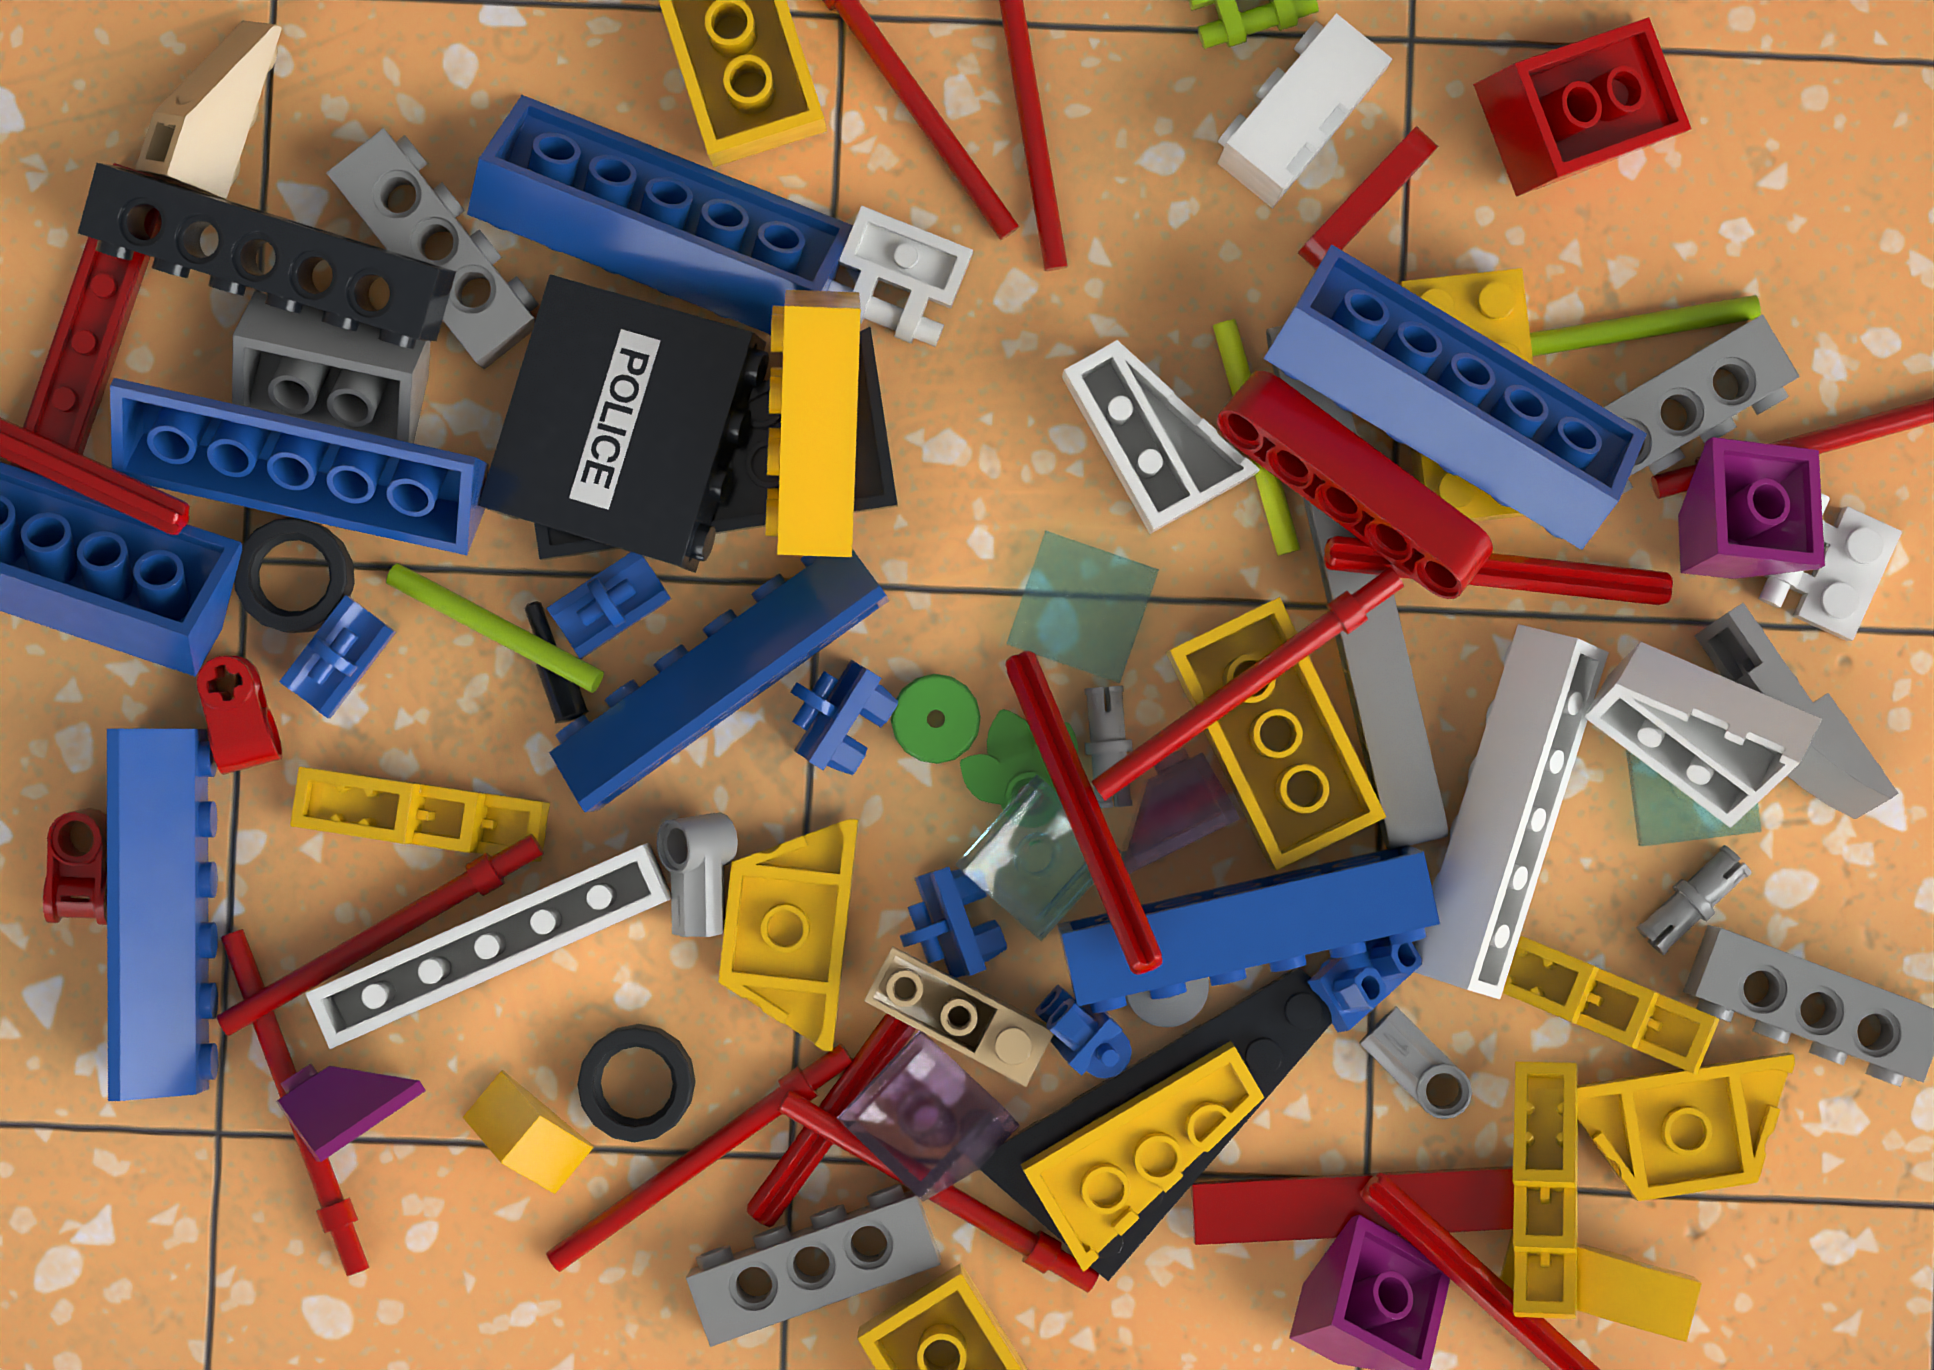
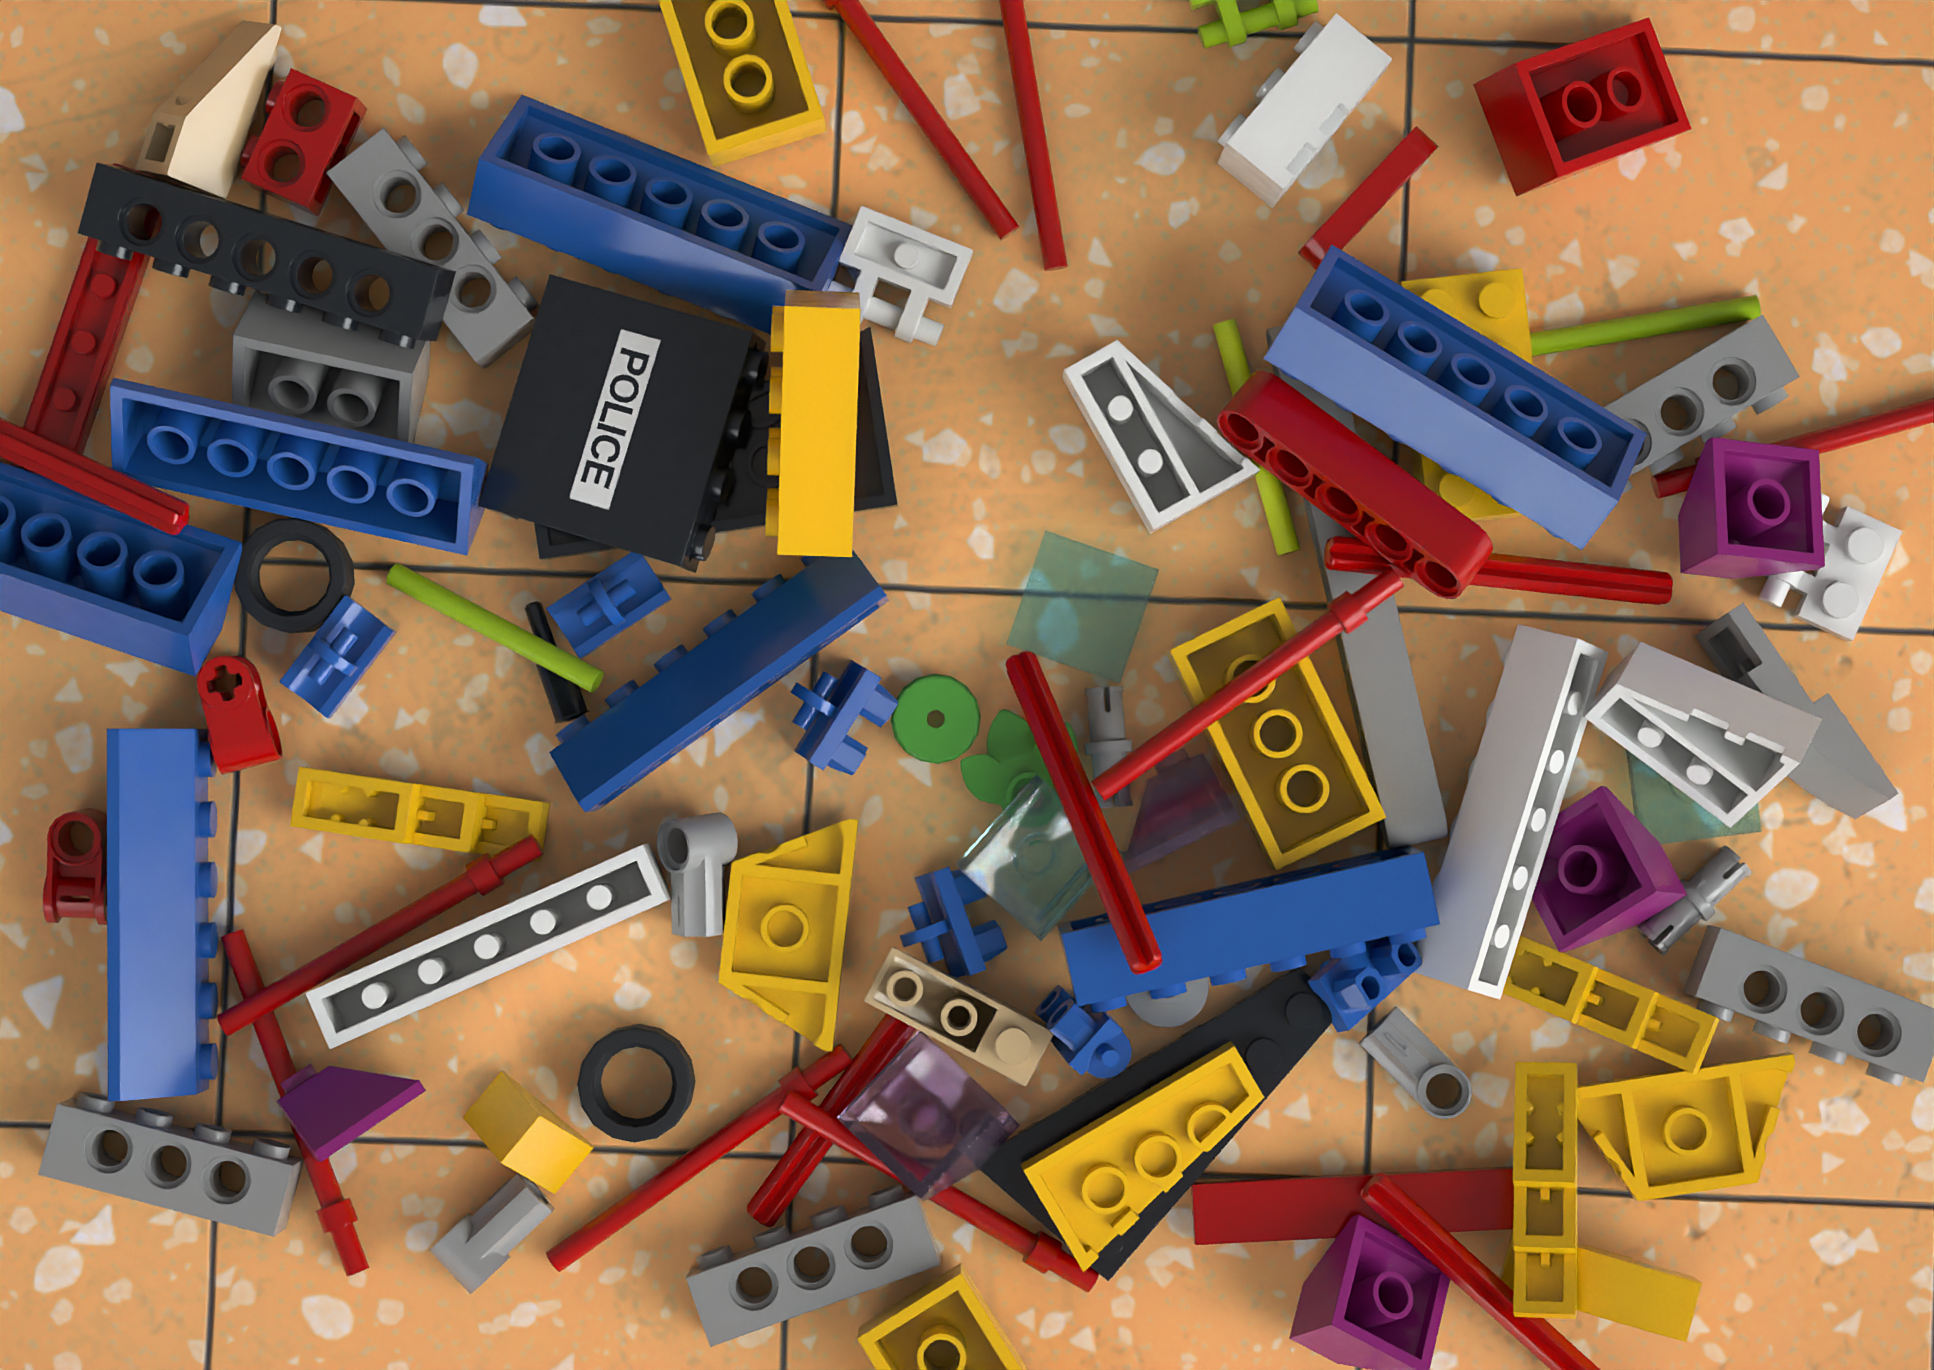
none -> light grey brick [38,1092,304,1237]
none -> red brick [240,68,367,217]
none -> light grey piece [429,1173,555,1295]
none -> magenta slope [1532,786,1687,953]

